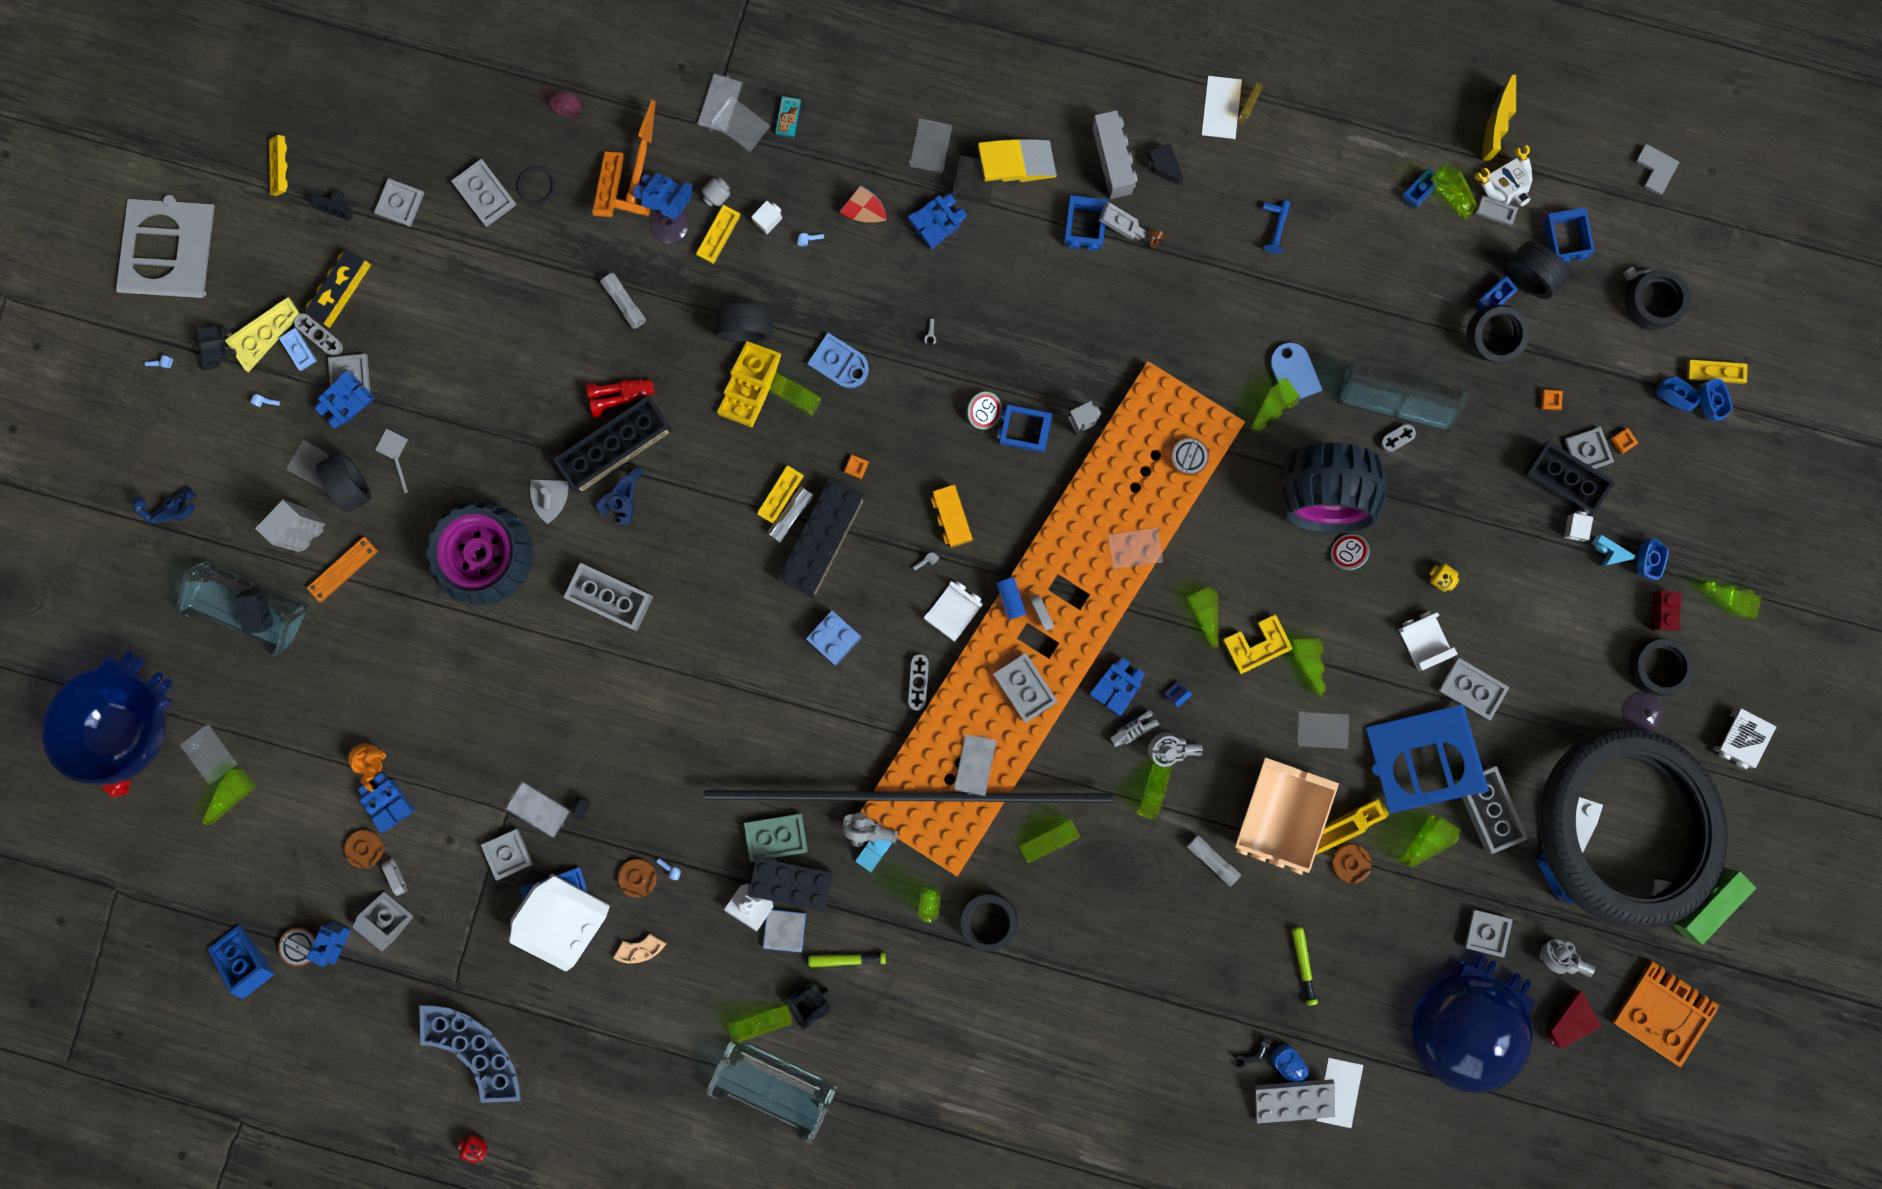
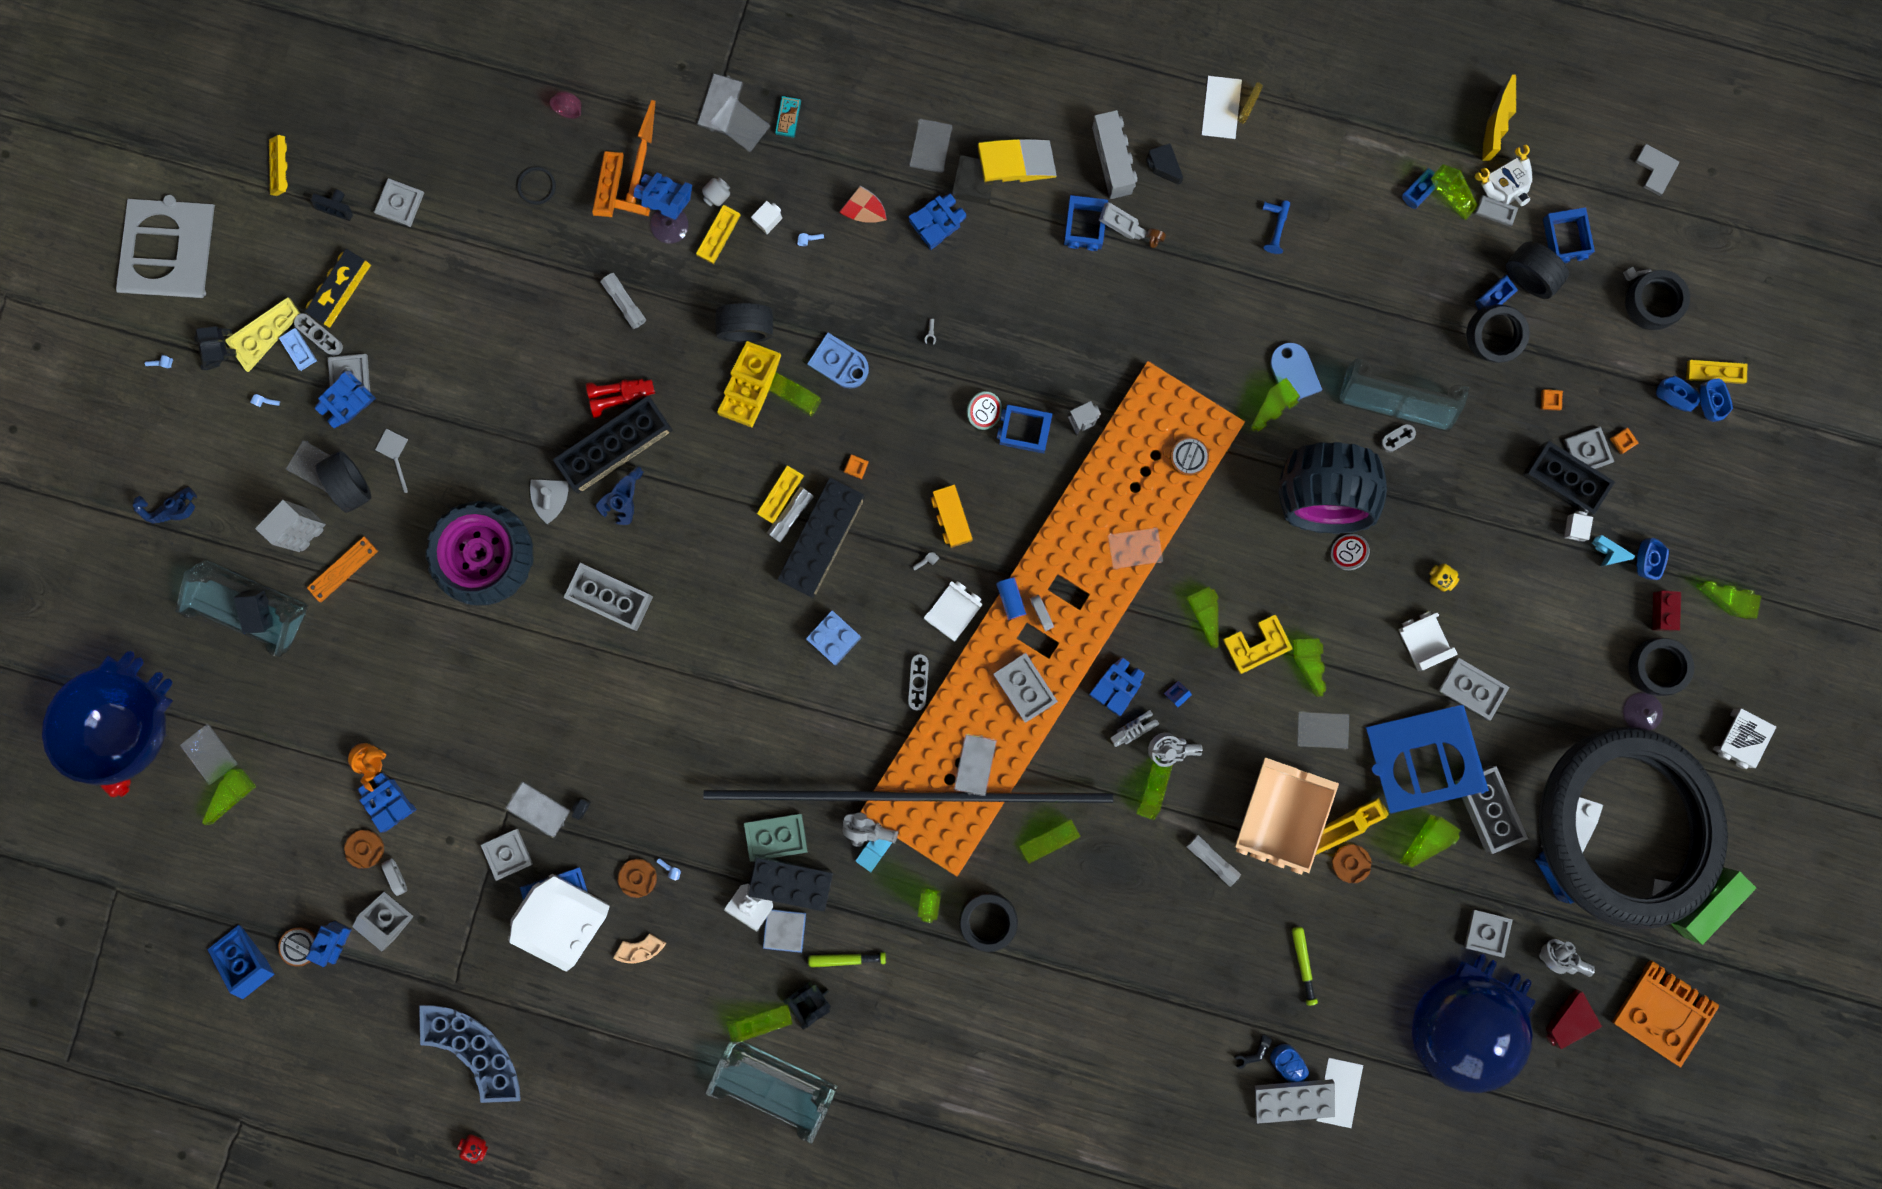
light grey plate [452,159,517,227] -> none

